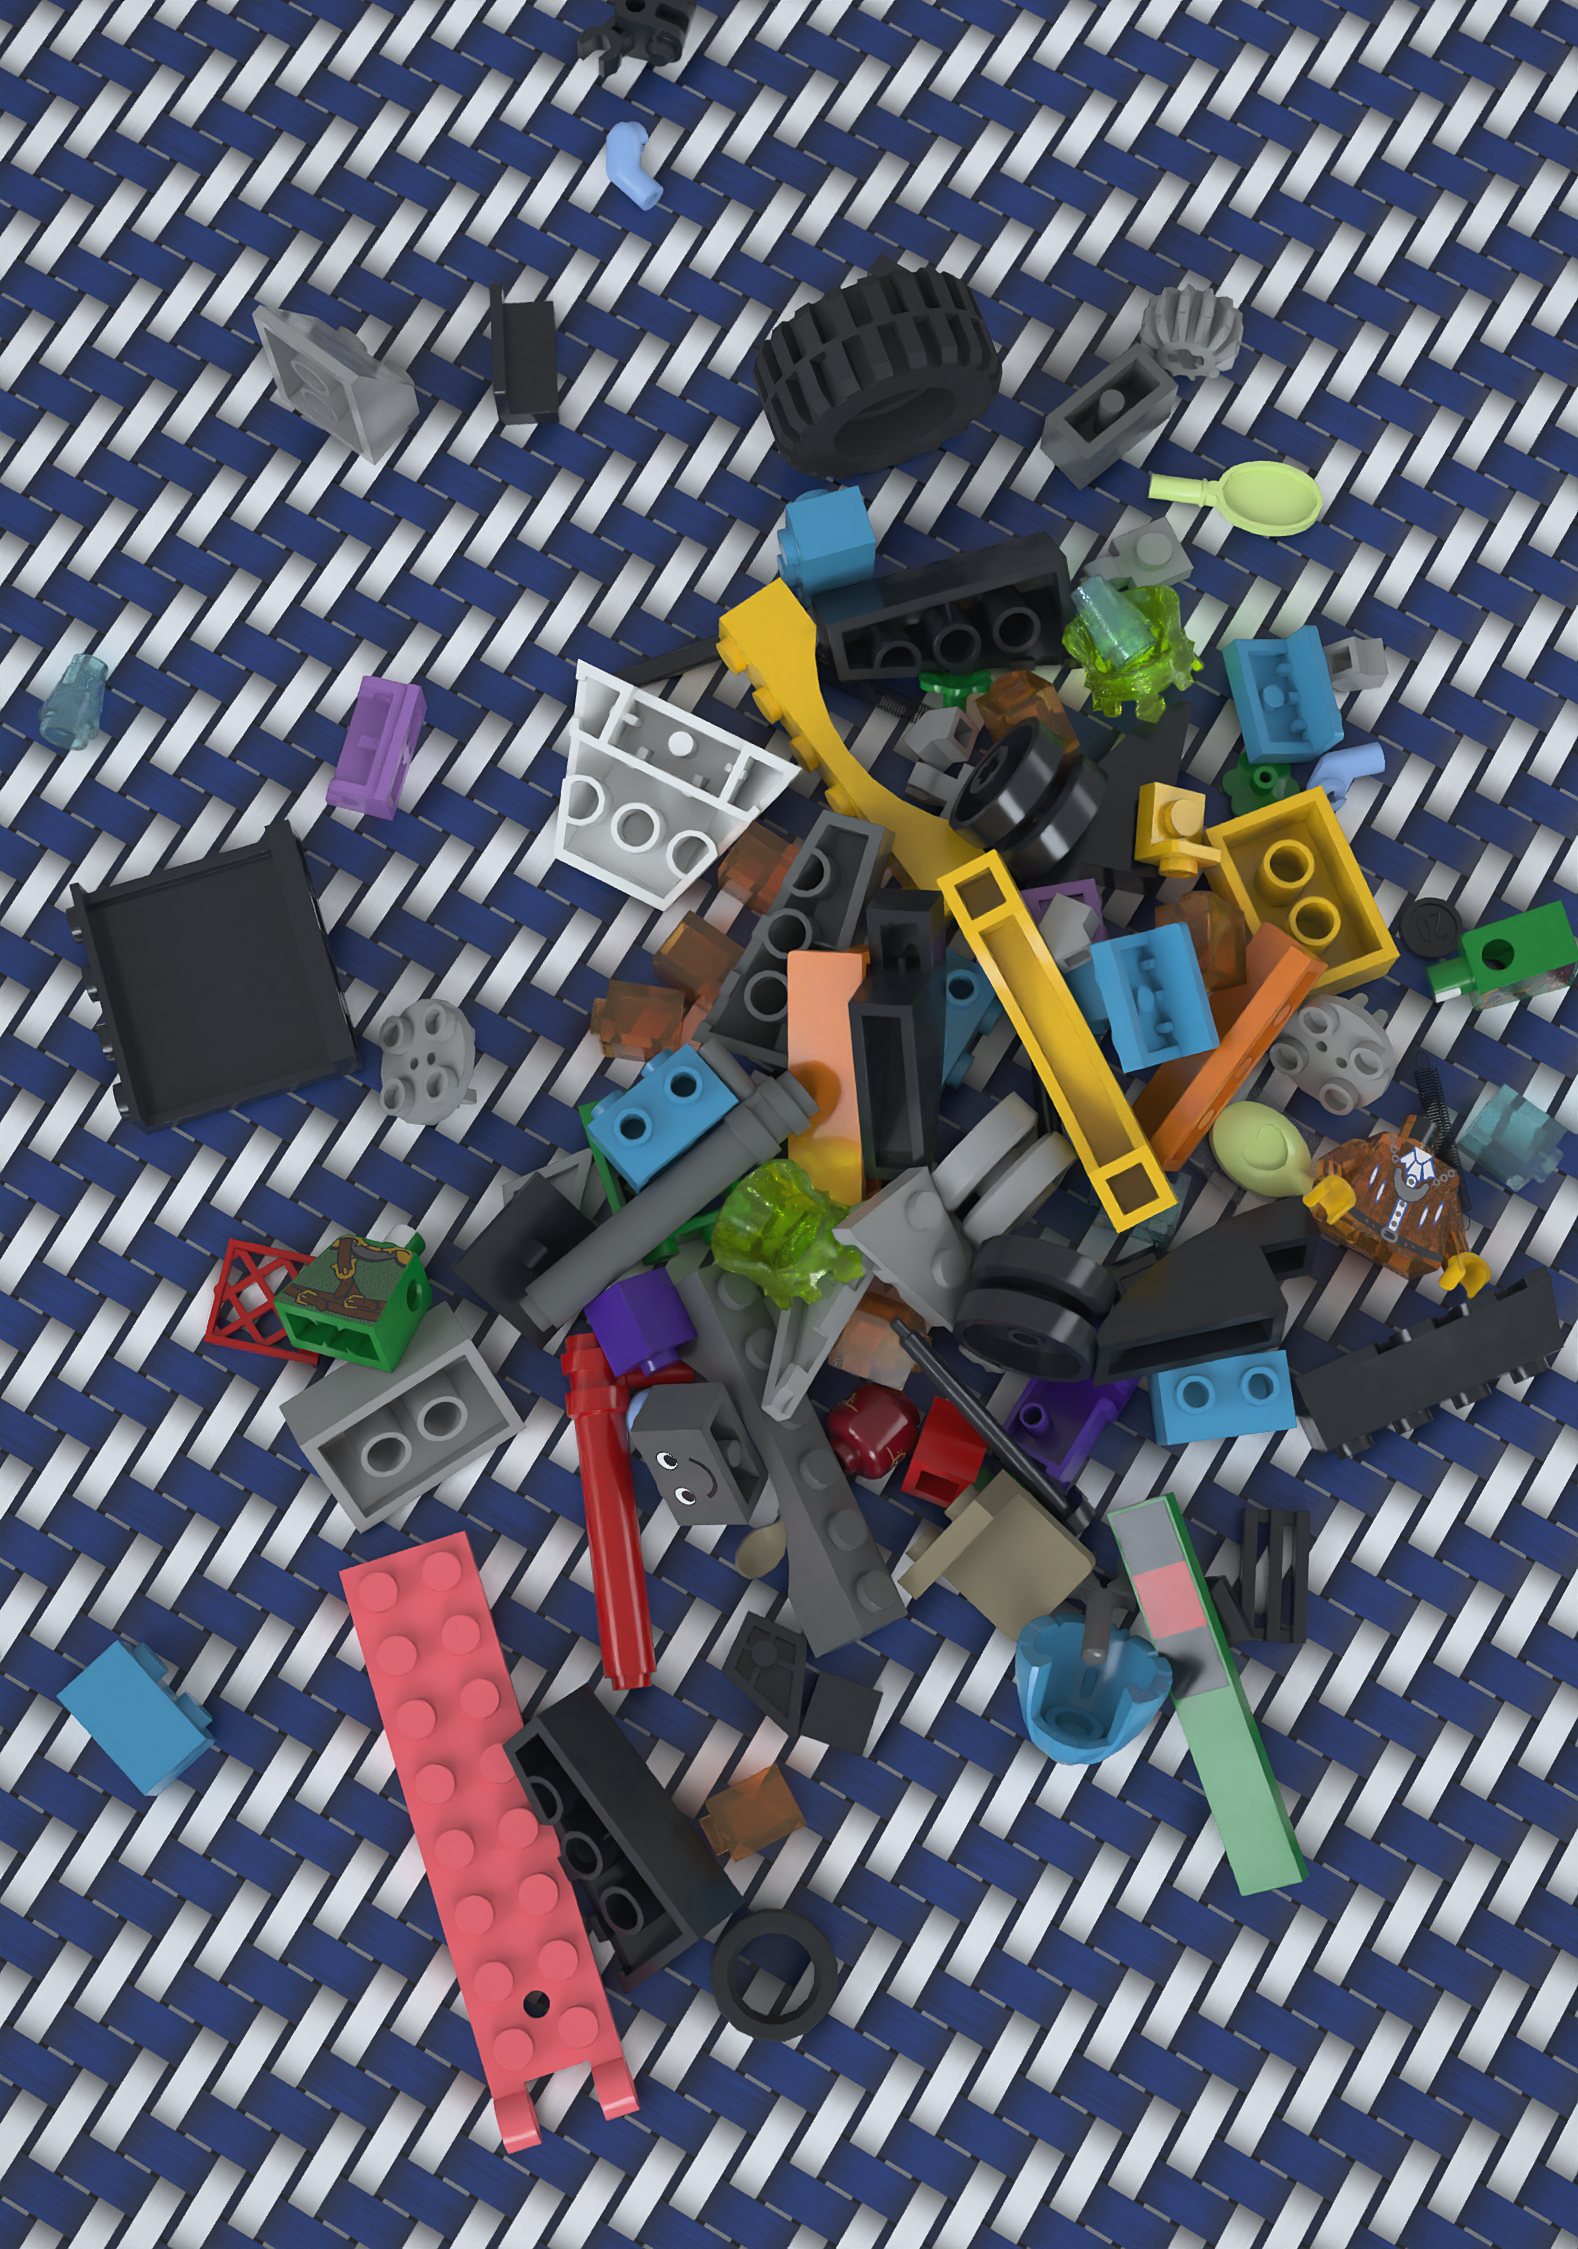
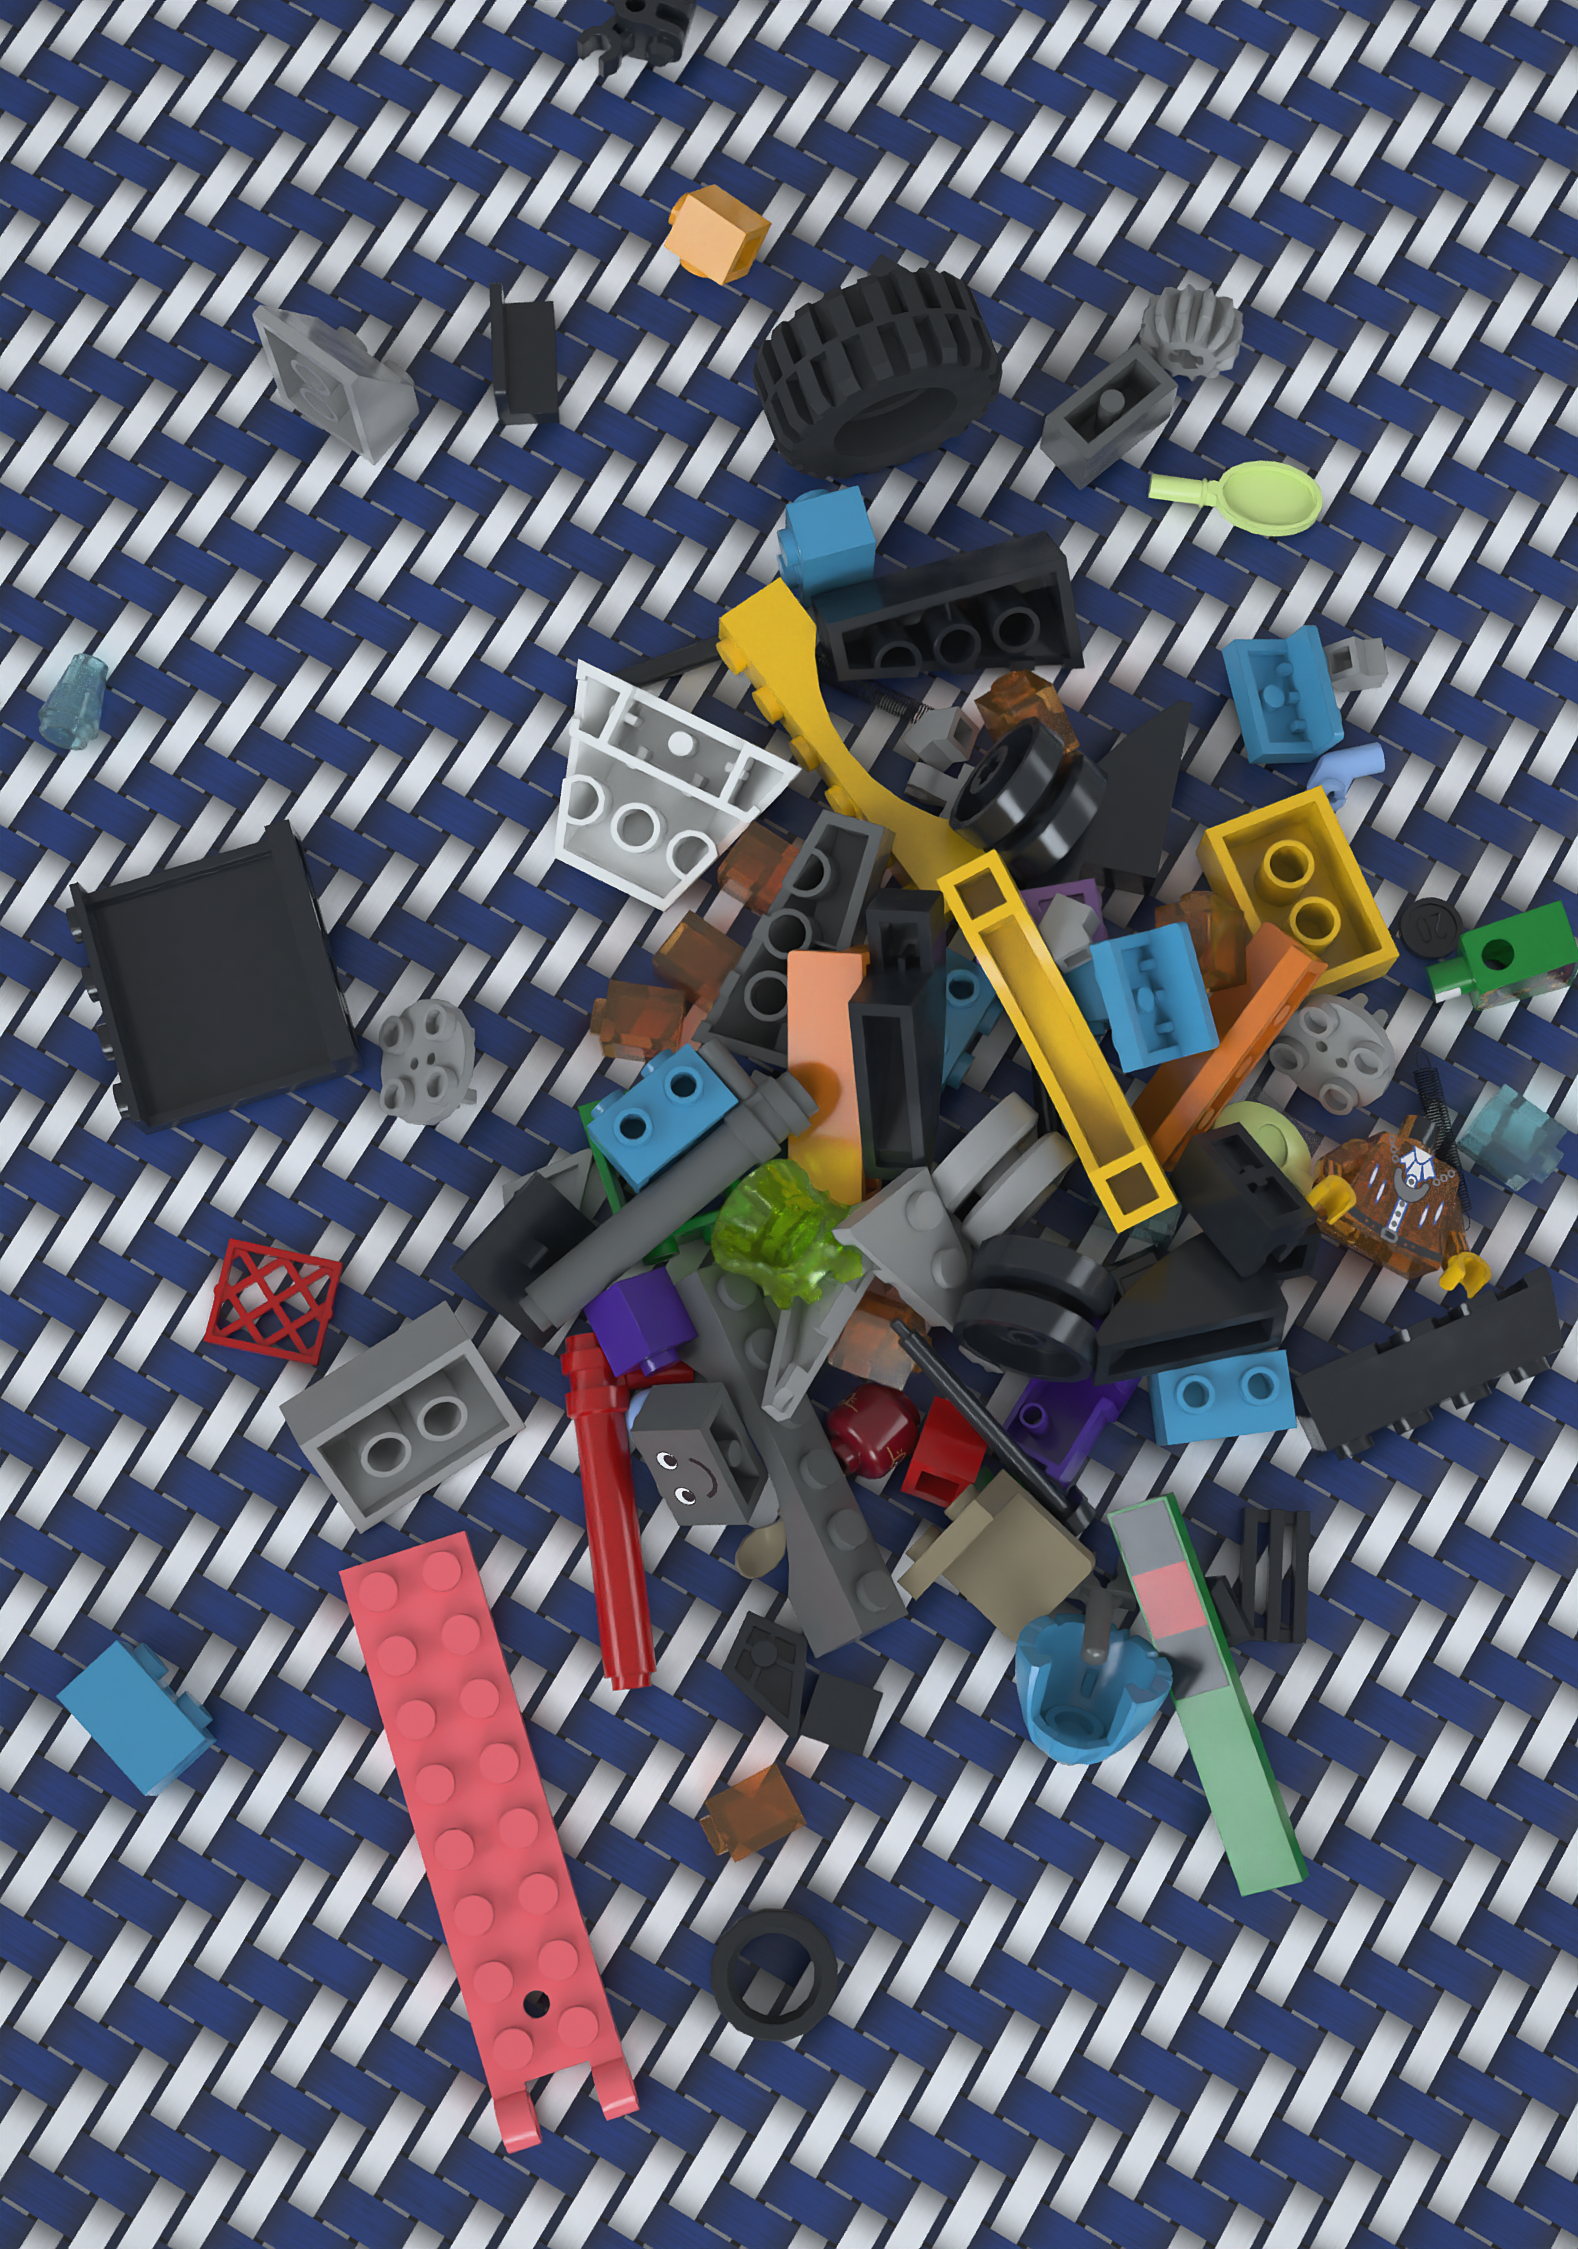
torso [273,1224,433,1373] -> none
medium lavender hinge [325,676,427,821] -> none
black wedge [502,1683,746,1995] -> none
light blue arm [606,121,663,211] -> none
green plant [919,669,993,714] -> none
clear neon green hair [1062,585,1204,723] -> none
clear light blue cone [1070,574,1158,671] -> none
light grey plate [1079,516,1194,602] -> none
yellow bracket [1134,782,1223,879] -> none
green plant [1221,752,1300,818] -> none
none -> light orange brick [664,184,772,286]
none -> black hinge [1168,1122,1319,1278]

